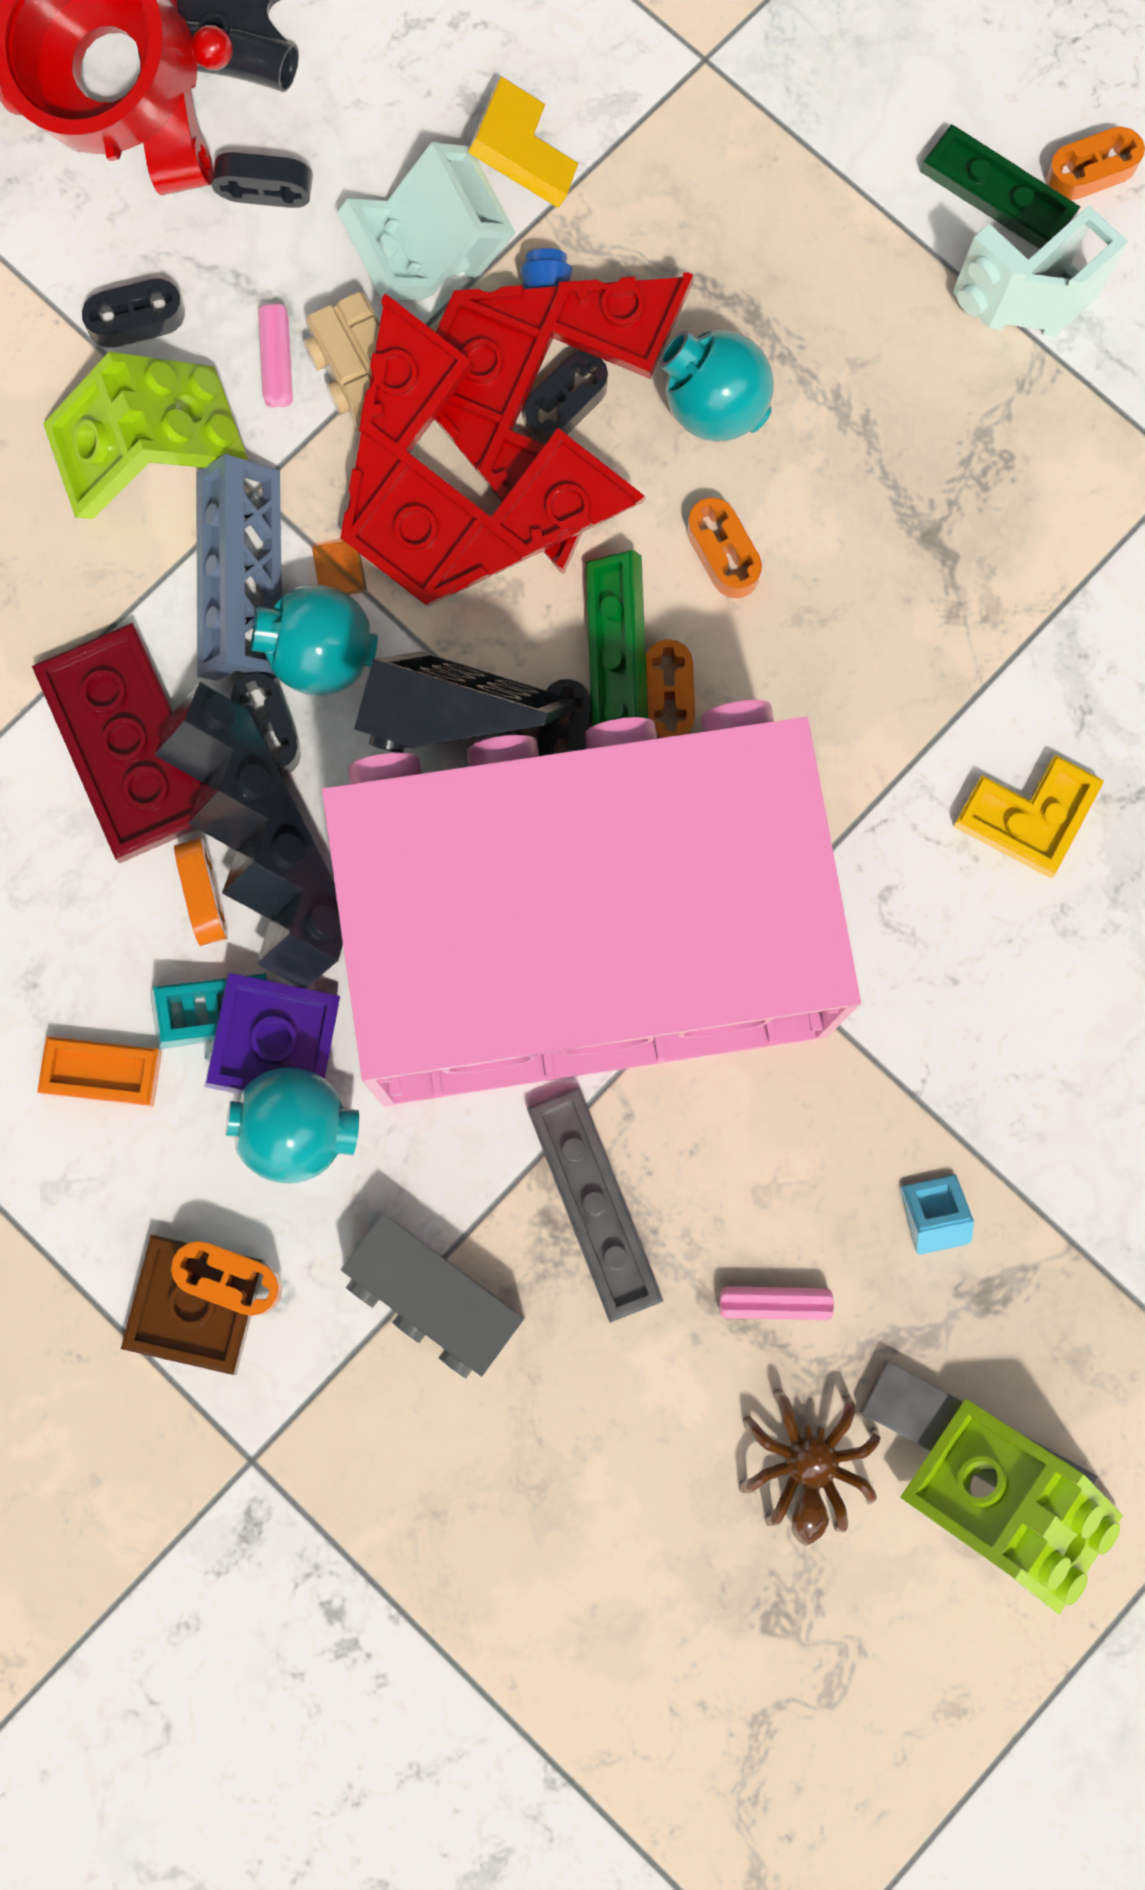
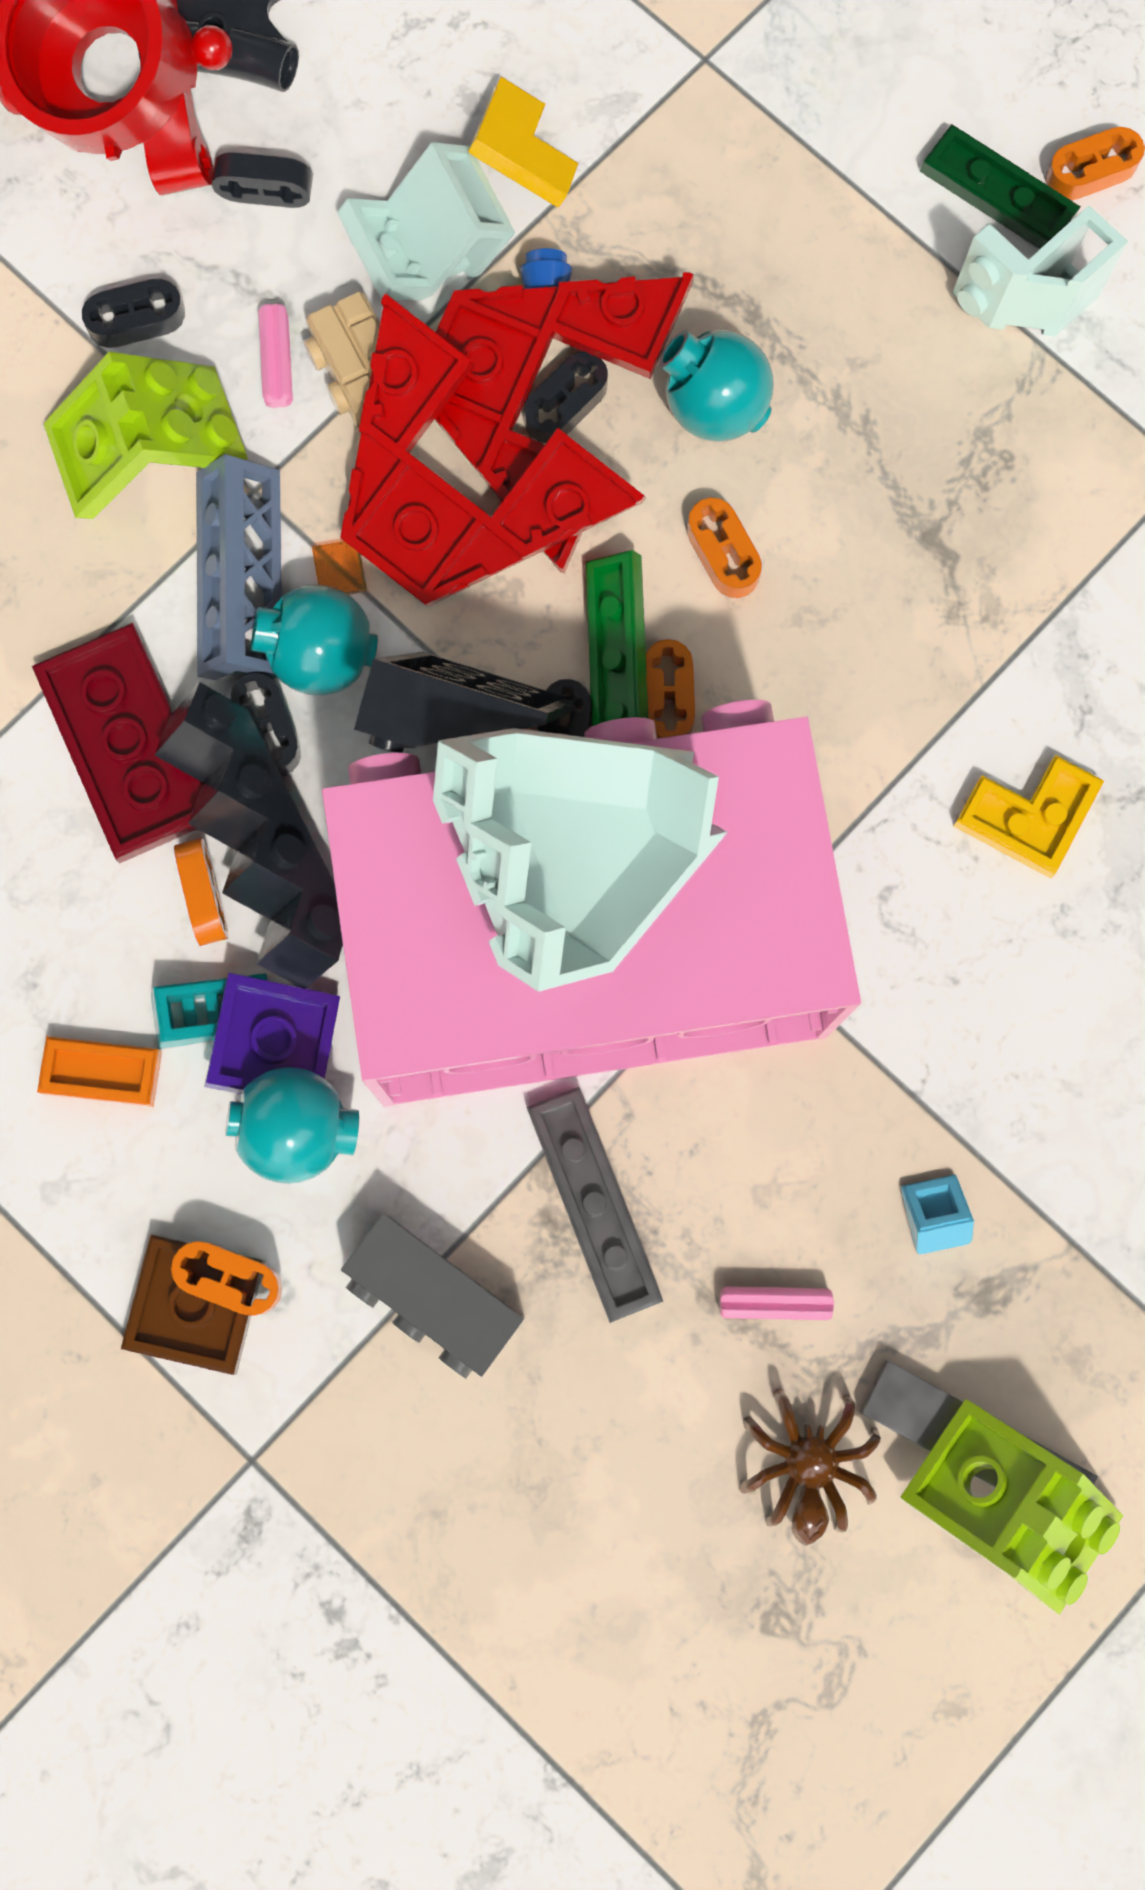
none -> light aqua panel [433,728,727,992]

